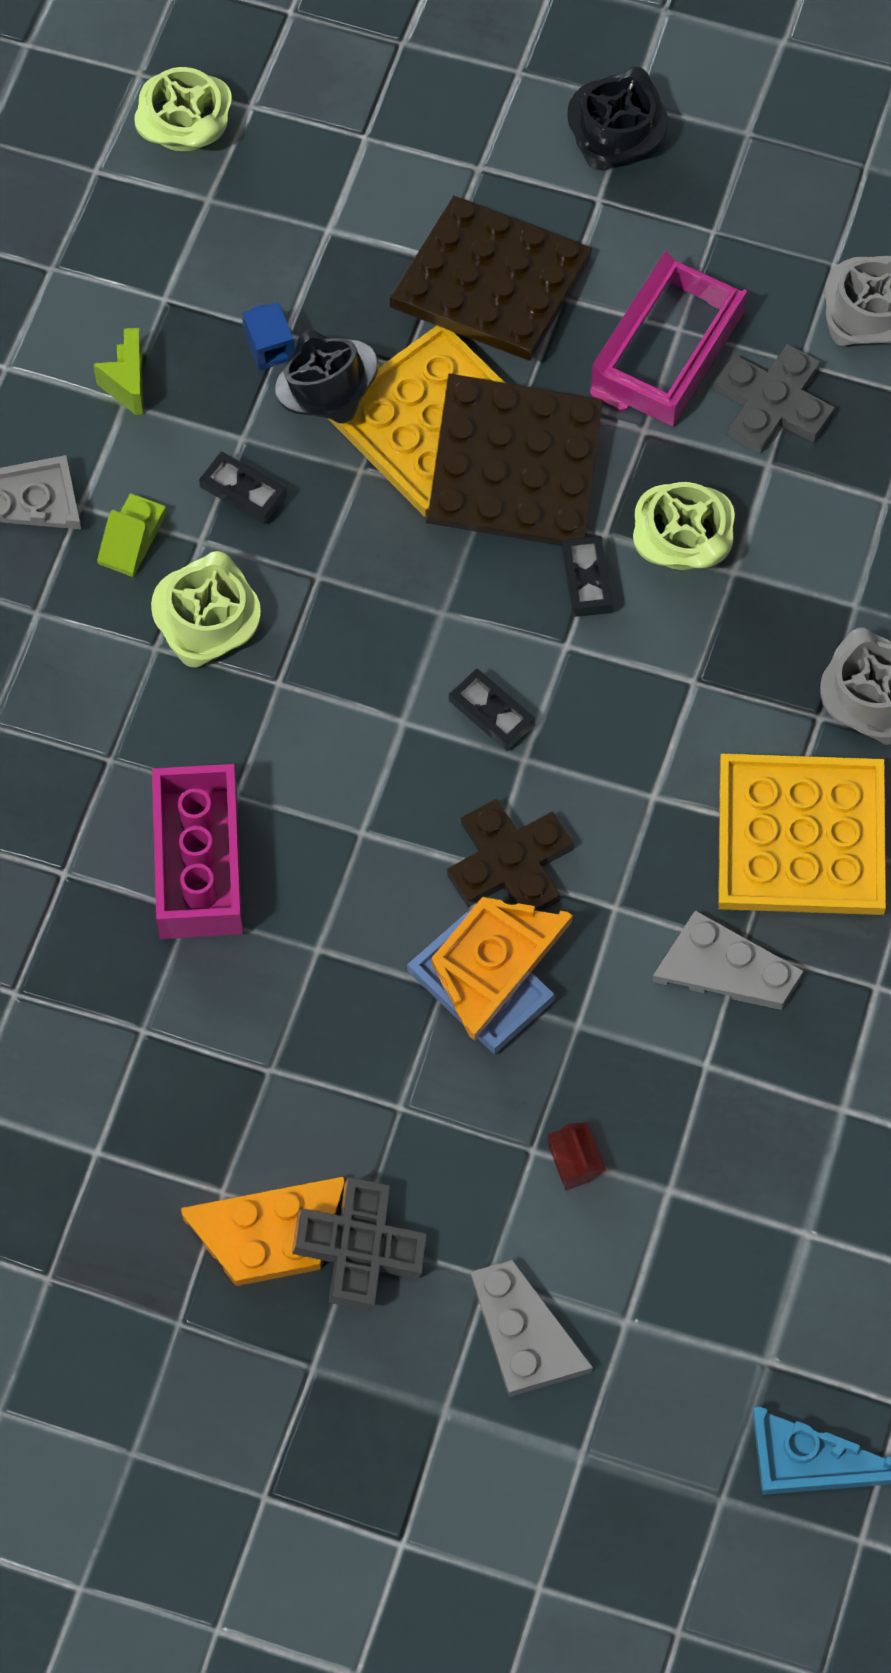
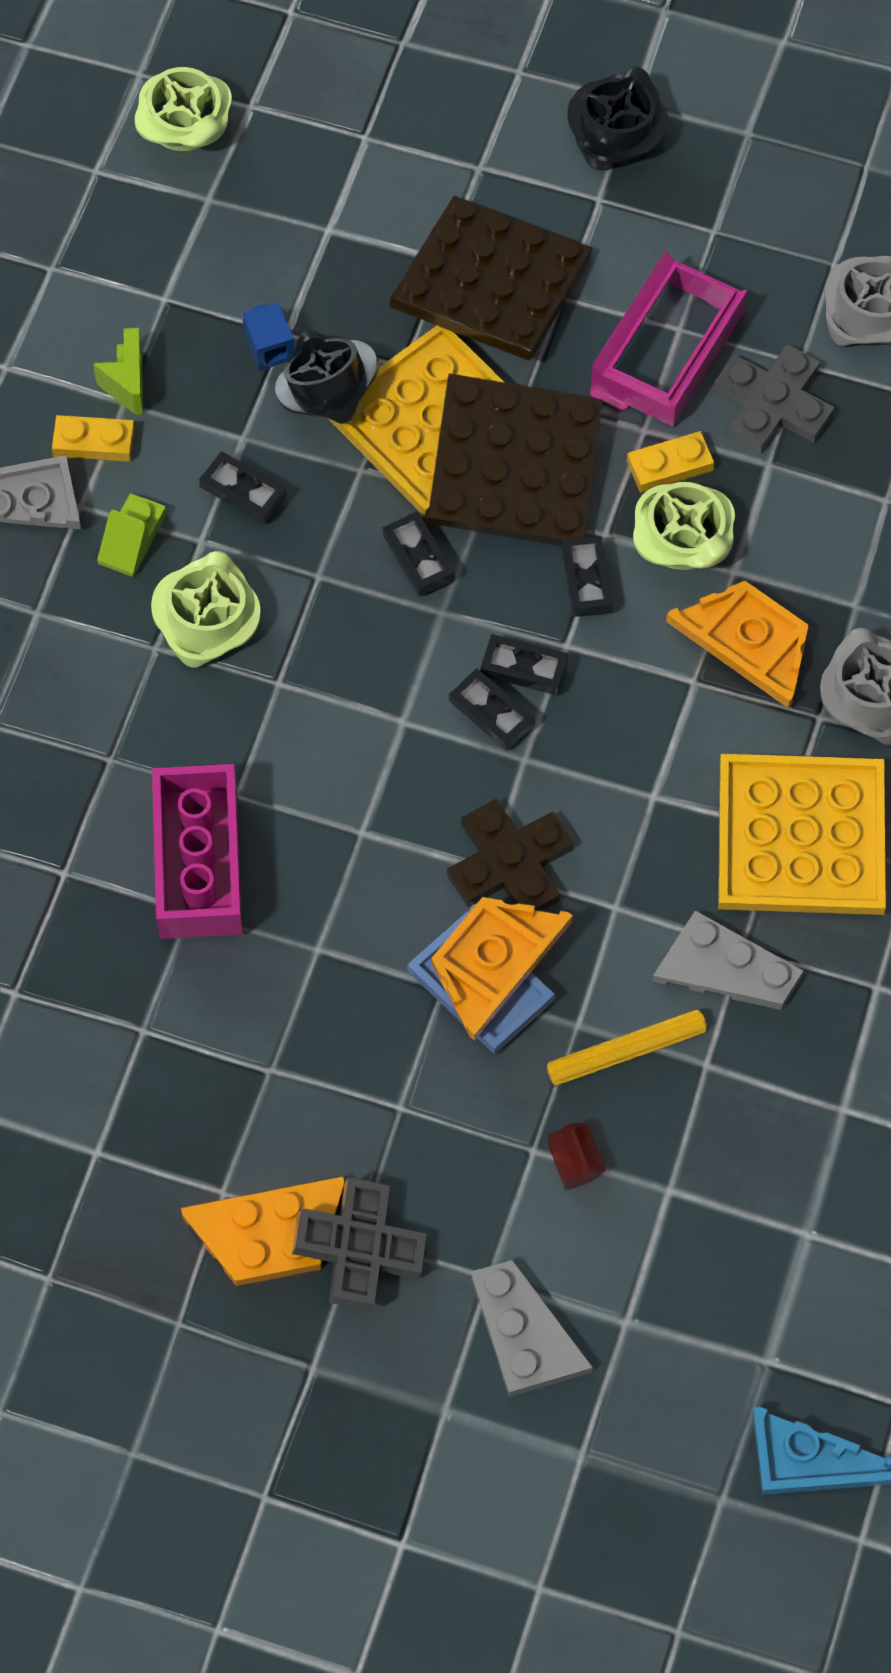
none -> yellow plate [52,415,135,462]
none -> black piece [382,511,455,597]
none -> black piece [480,634,569,696]
none -> yellow axle [547,1010,707,1085]
none -> yellow plate [627,431,714,493]
none -> light orange wing [666,581,809,708]

